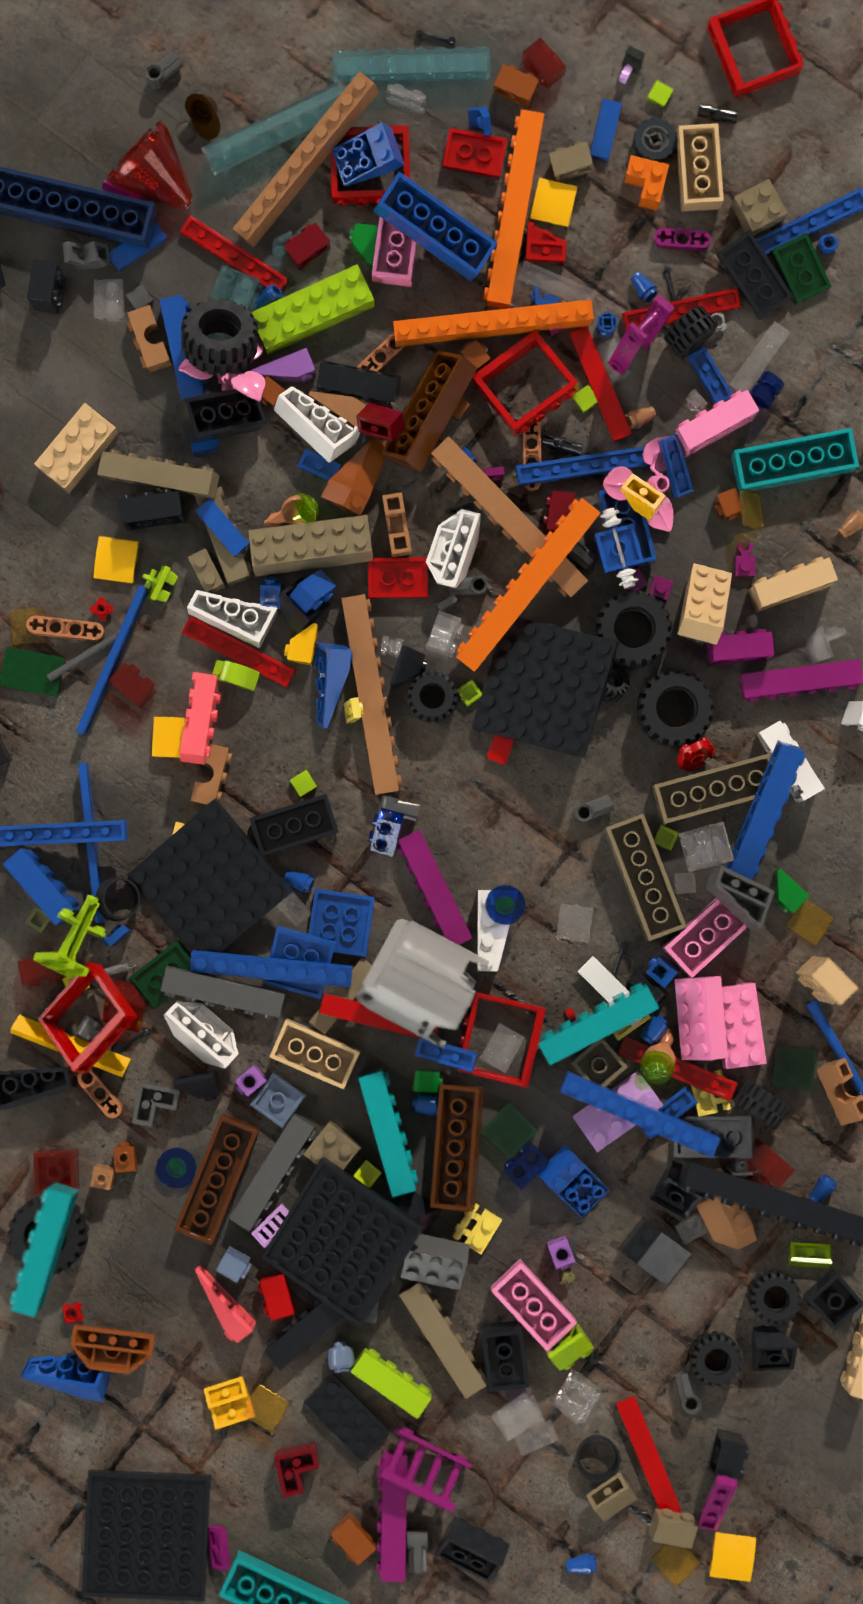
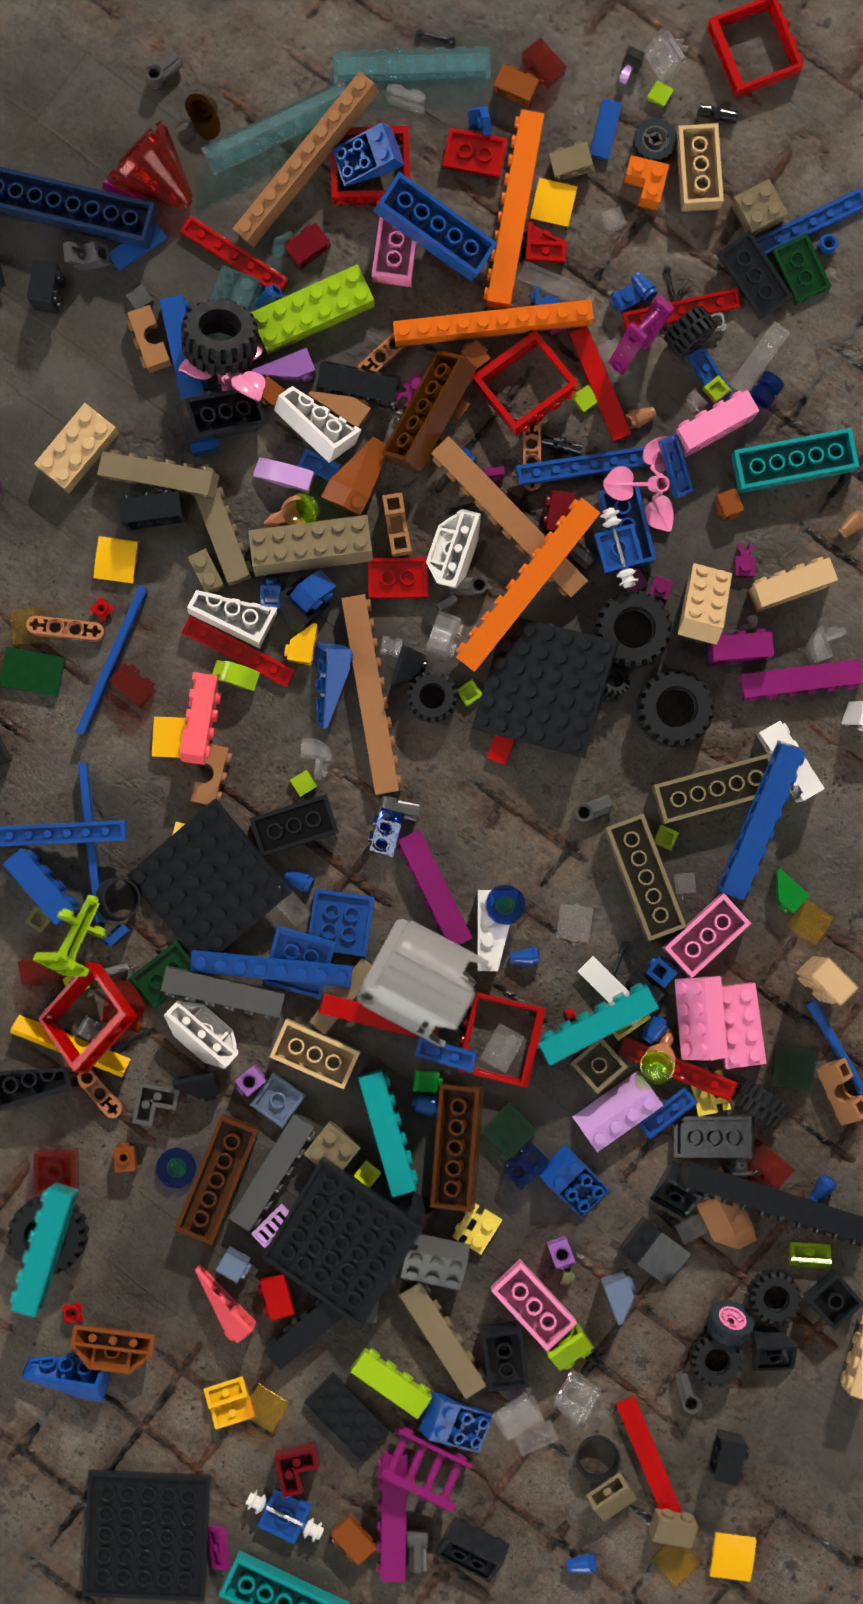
dark grey bar [46,633,117,682] -> none
medium nougat brick [90,1164,116,1190] -> none
clear plate [94,279,124,321] -> none
lime hips [142,565,178,602] -> none
blue tile [196,498,250,557] -> none
sand blue head [327,1342,355,1373] -> none
light yellow plate [343,697,364,723] -> none
green slope [349,223,378,271] -> none
dark red brick [356,403,405,442] -> none
blue brick [559,1070,720,1158] -> none
blue wheel [596,312,617,337] -> none
yellow slope [621,473,666,521] -> none
magenta beam [653,228,711,251] -> none
red plate [676,738,716,772] -> none
clear brick [678,822,734,872] -> none
magenta plate [697,1475,737,1532] -> none
dark grey wedge [705,866,775,931] -> none
clear yellow piece [739,490,763,529] -> none
none -> blue plate [245,1487,324,1544]
none -> lavender slope [253,457,315,494]
none -> clear brick [300,737,333,781]
none -> magenta plate [397,371,423,408]
none -> blue slope [419,1392,494,1453]
none -> blue cone [510,947,540,966]
none -> sand blue slope [600,1270,636,1325]
none -> clear plate [601,206,627,233]
none -> blue bracket [610,284,641,314]
none -> clear plate [643,26,688,84]
none -> lime tile [703,375,731,404]
none -> black wheel [706,1300,754,1347]

